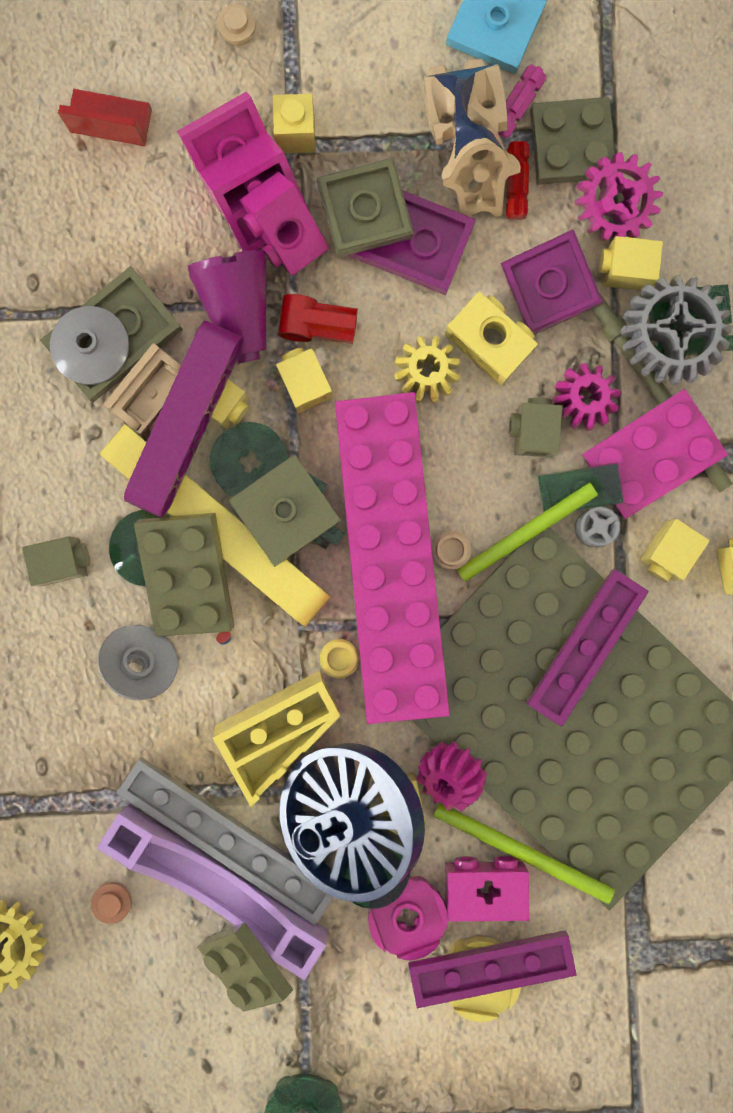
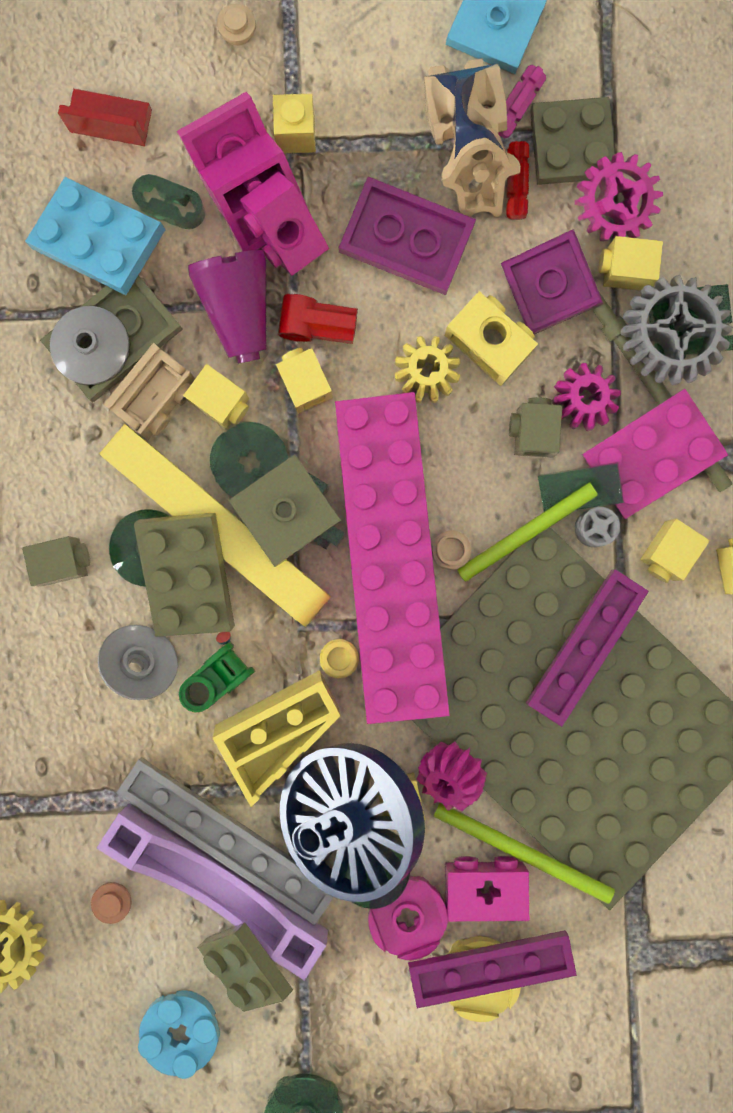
magenta beam [124,320,244,518] -> none
olive plate [317,158,414,258] -> none
none -> medium azure plate [25,177,165,295]
none -> clear green beam [132,174,205,229]
none -> medium azure plate [138,990,220,1079]
none -> green piece [179,641,255,713]

